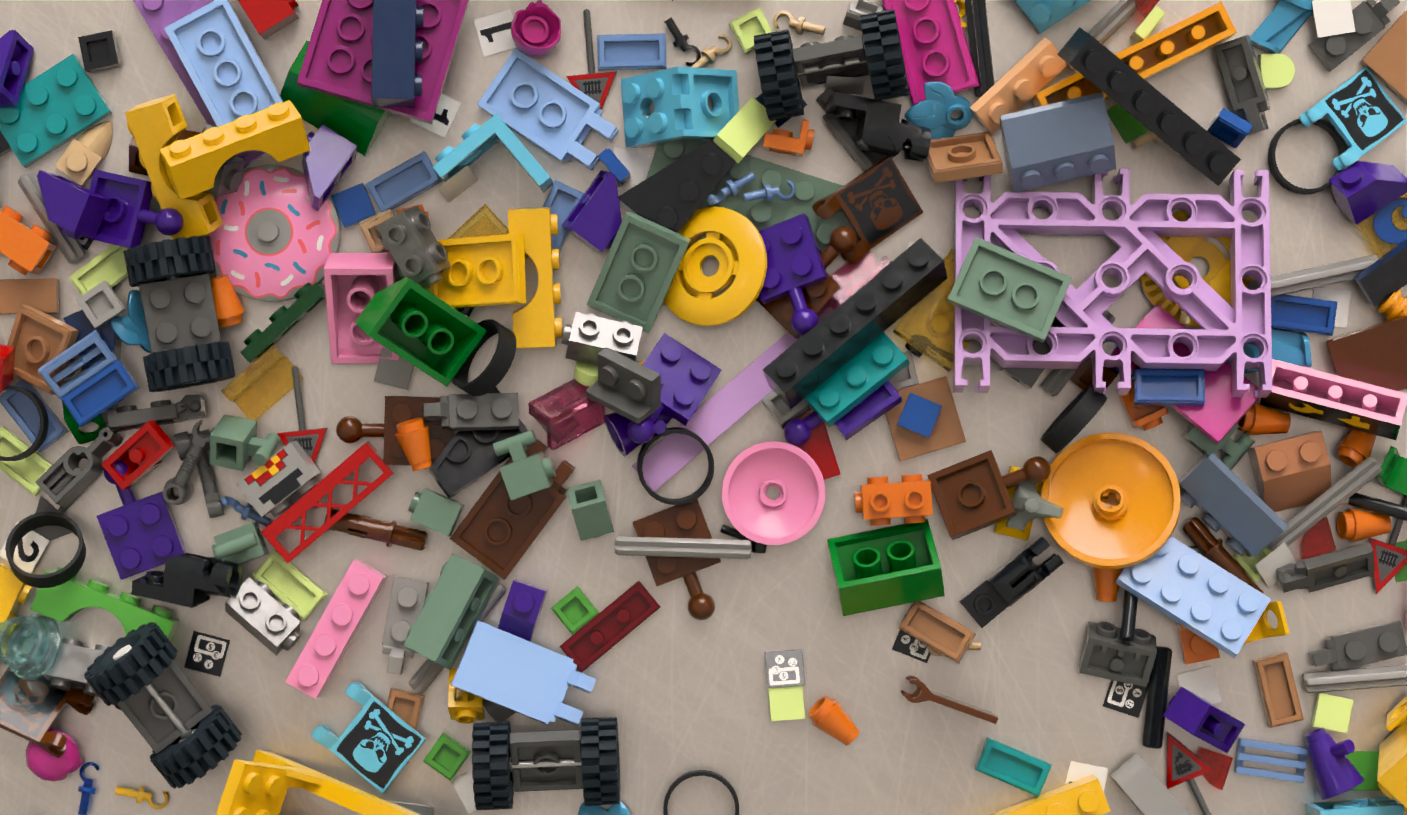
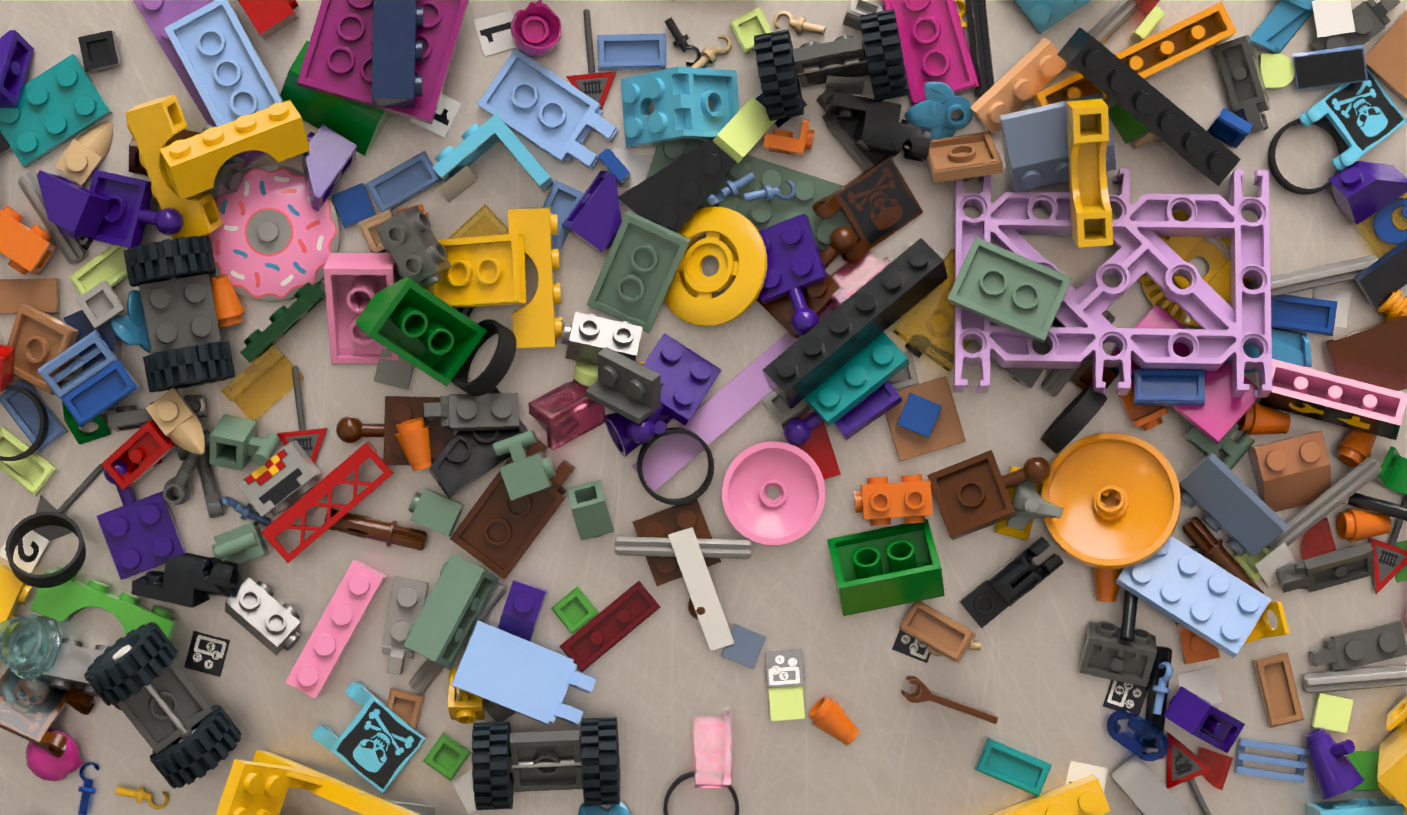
dark grey piece [36,426,123,508] -> none
yellowish green tile [251,550,327,621] -> none
black hand [720,524,767,553] -> none
none -> tan plate [146,388,205,455]
none -> white sticker [668,527,735,651]
none -> clear pink panel [694,710,732,788]
none -> sand blue tile [721,624,766,669]
none -> yellow arch [1066,99,1113,248]
none -> clear blue beam [1107,710,1169,761]
none -> medium blue hand [1152,661,1173,715]
none -> black tile [1293,44,1368,90]

